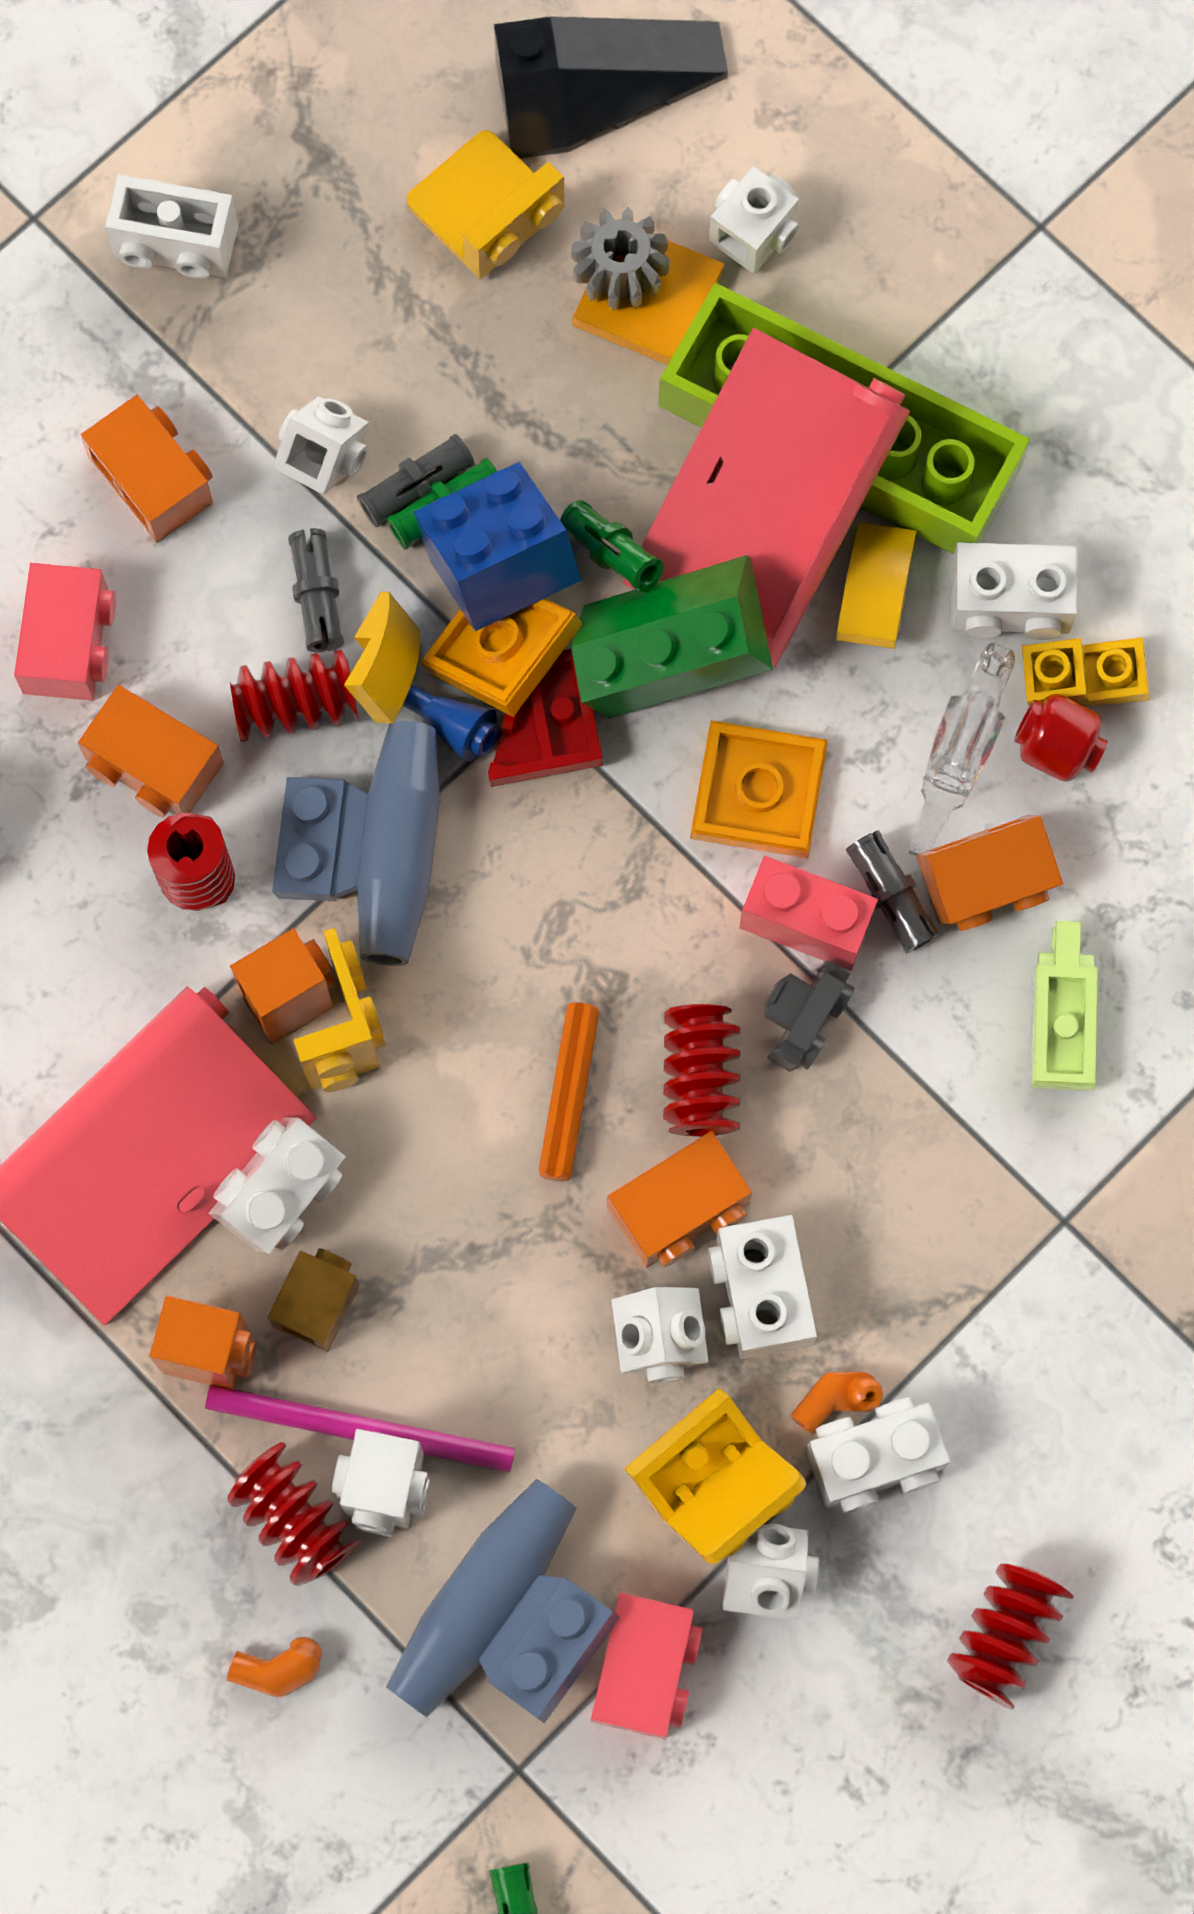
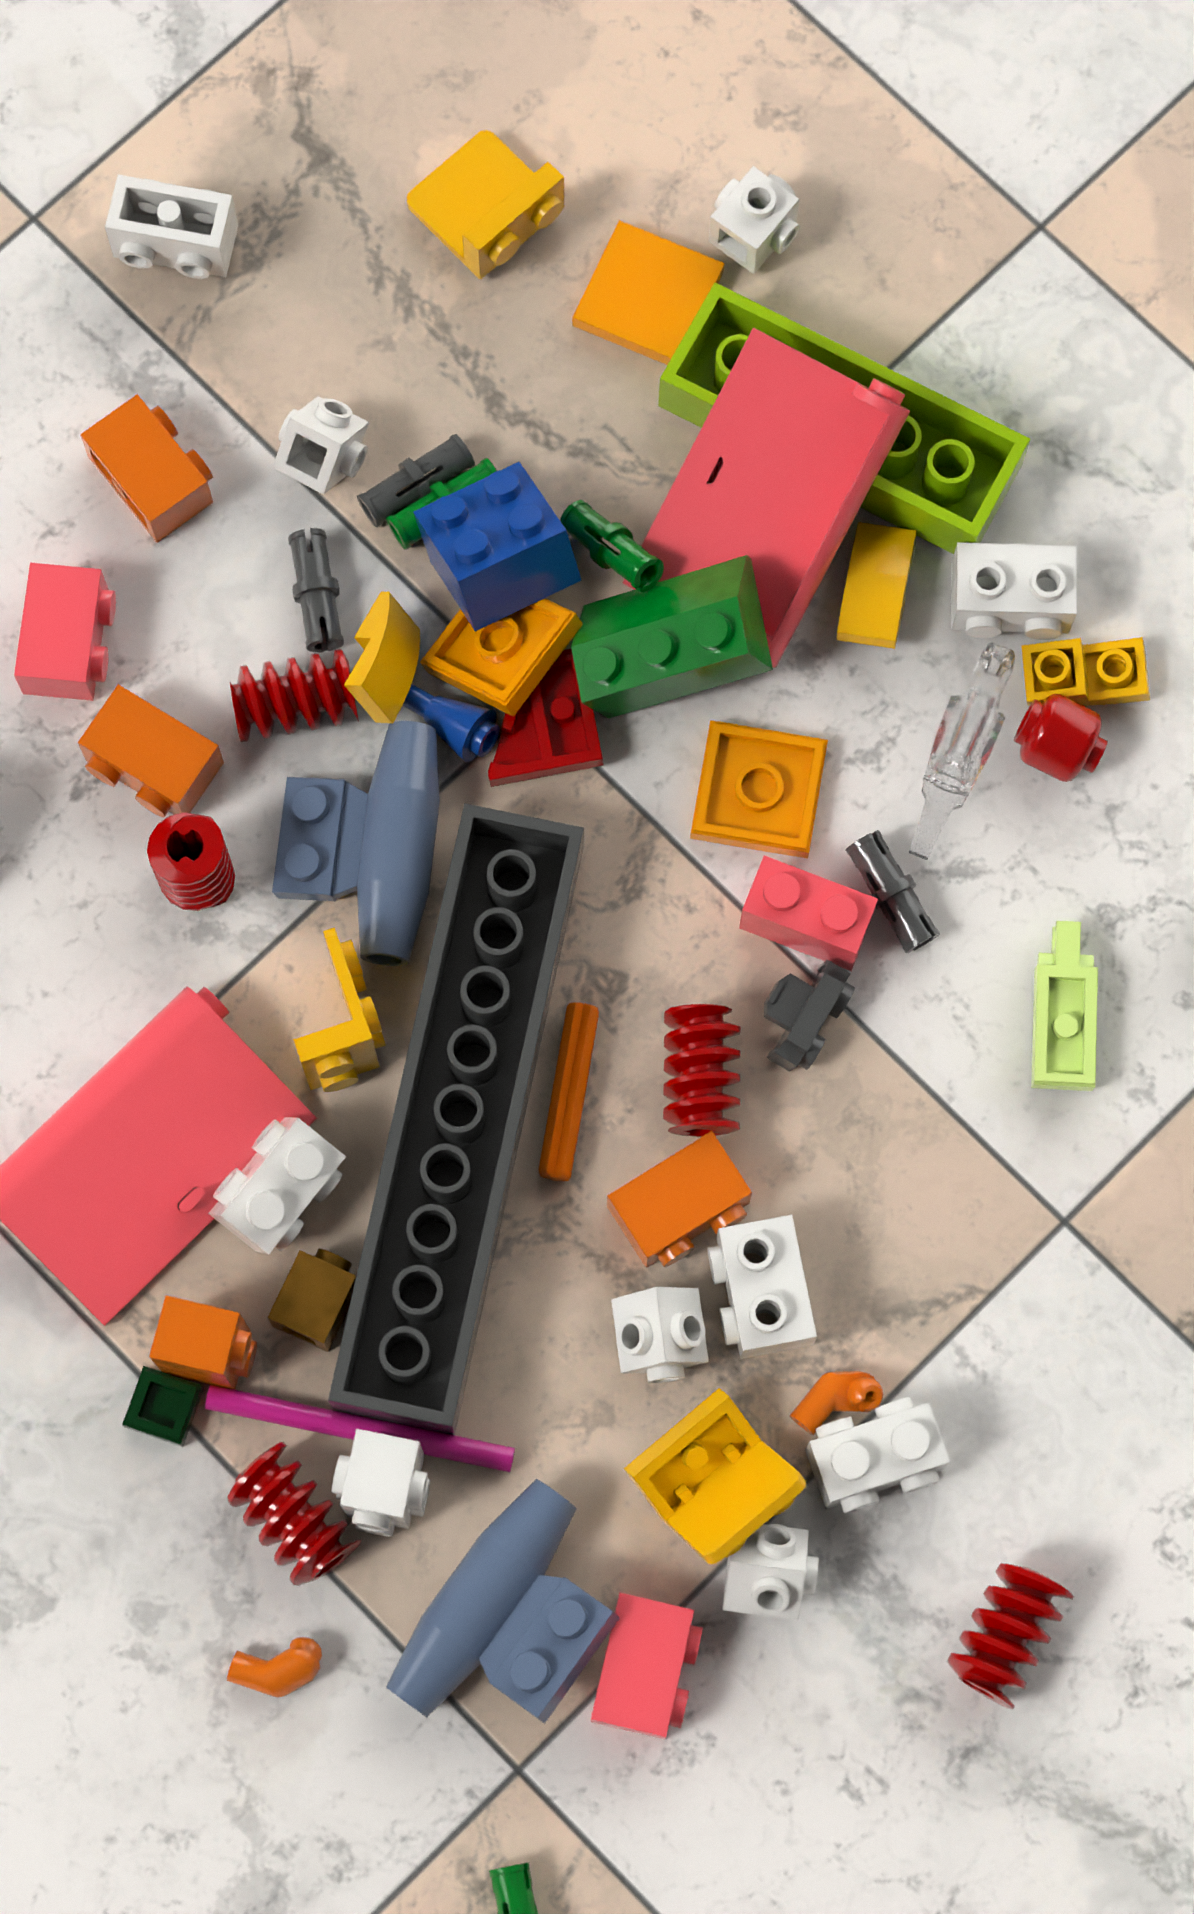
orange brick [230,928,336,1045] -> none
black wedge [494,16,728,159] -> none
light grey gear [571,206,670,311] -> none
orange brick [915,815,1064,931] -> none
none -> dark green tile [122,1366,204,1447]
none -> dark grey brick [328,803,584,1435]

